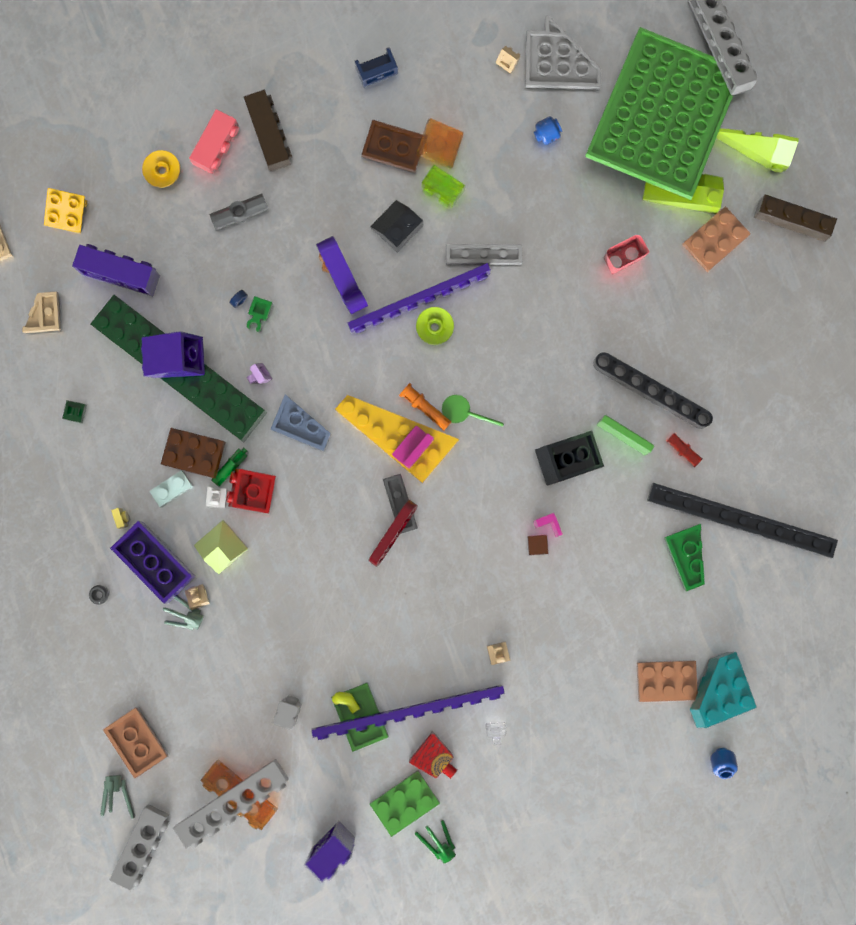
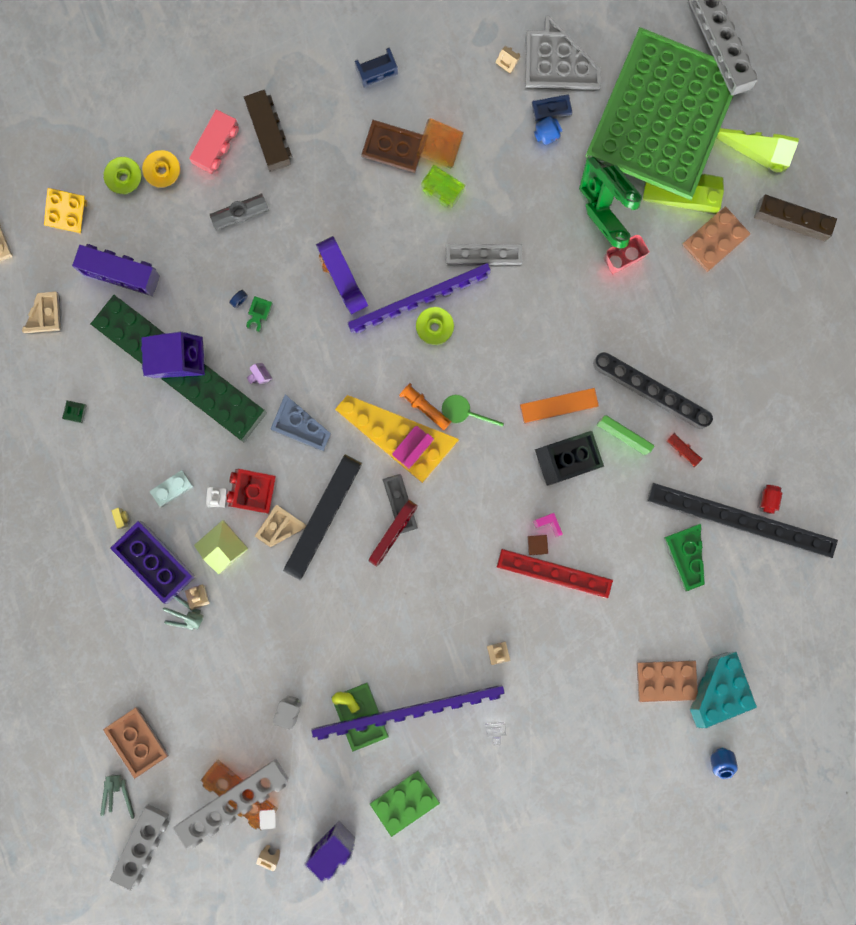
dark grey plate [89,585,109,605] -> none
reddish brown plate [161,428,226,479] -> none
green piece [211,447,248,487] -> none
black slope [370,200,423,253] -> none
red torso [409,731,458,779] -> none
green plant [415,820,456,864] -> none
none -> lime dish [103,157,142,194]
none -> tan wing [255,505,307,547]
none -> tan tile [256,845,280,872]
none -> white sticker [259,810,276,829]
none -> black beam [283,454,362,580]
none -> red tile [497,549,613,598]
none -> orange tile [520,388,599,424]
none -> dark blue plate [532,94,572,121]
none -> green plate [579,157,642,248]
none -> red brick [760,485,783,514]

